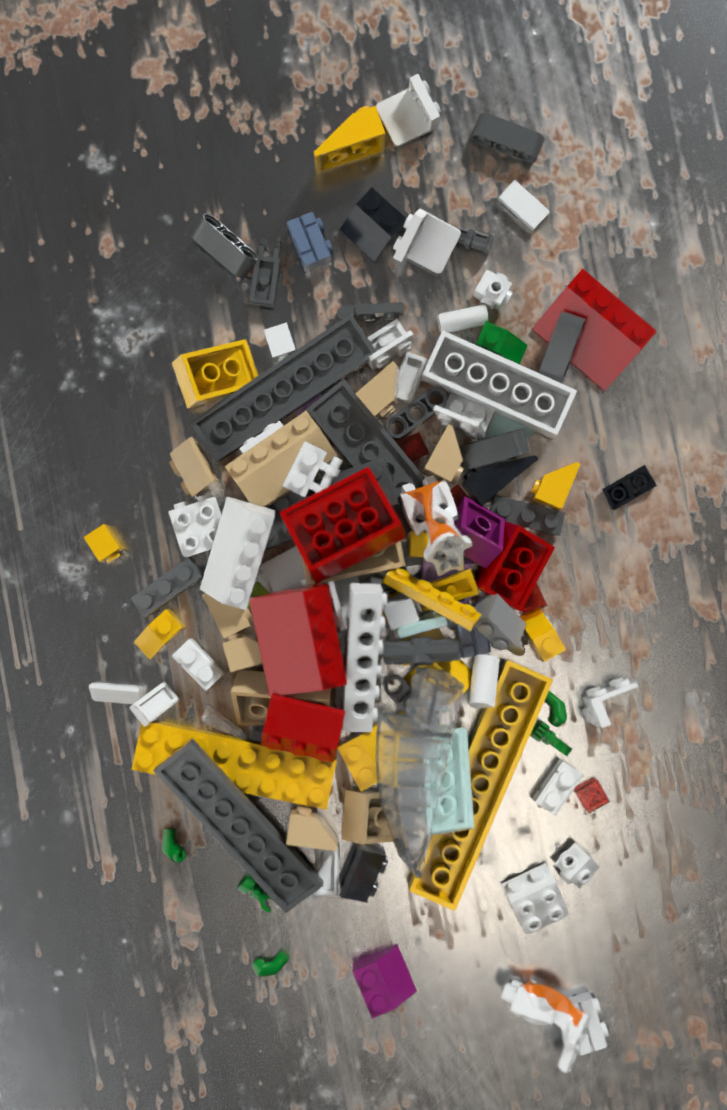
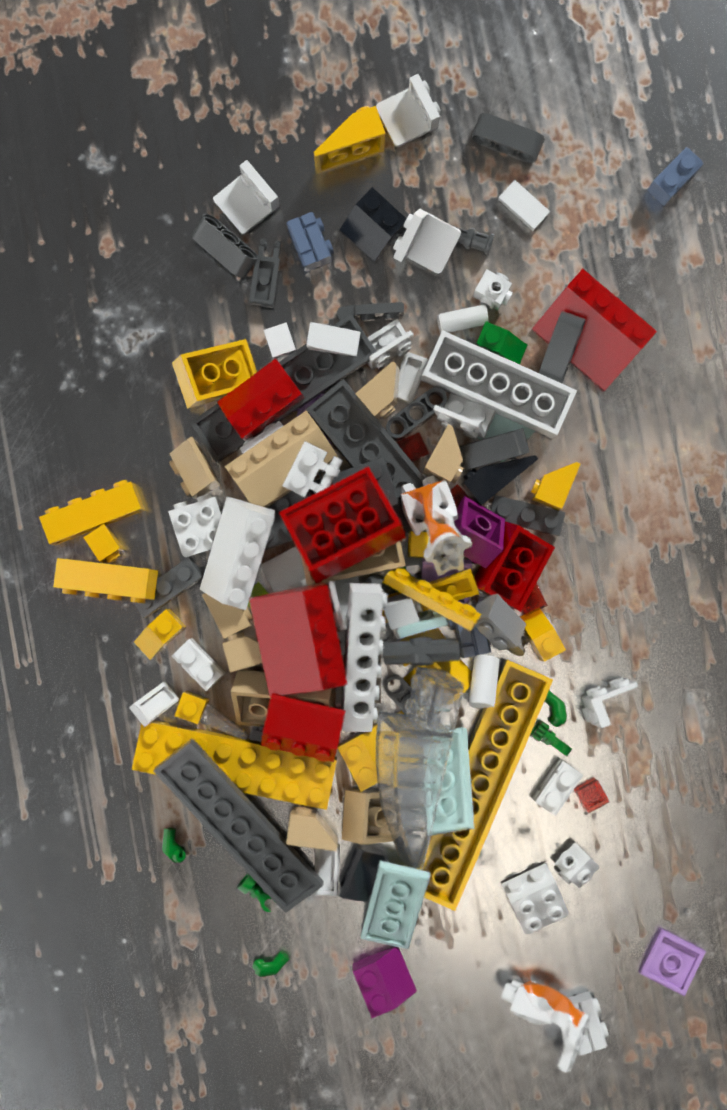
white slope [89,682,143,704] -> none
black slope [602,465,657,510] -> none
none -> yellow brick [39,480,145,546]
none -> yellow brick [53,558,158,604]
none -> yellow brick [174,691,210,724]
none -> white bracket [213,160,280,235]
none -> red slope [217,358,305,441]
none -> white slope [307,322,361,357]
none -> light aqua tile [360,861,430,950]
none -> lavender tile [638,927,706,996]
none -> sand blue brick [647,147,704,206]

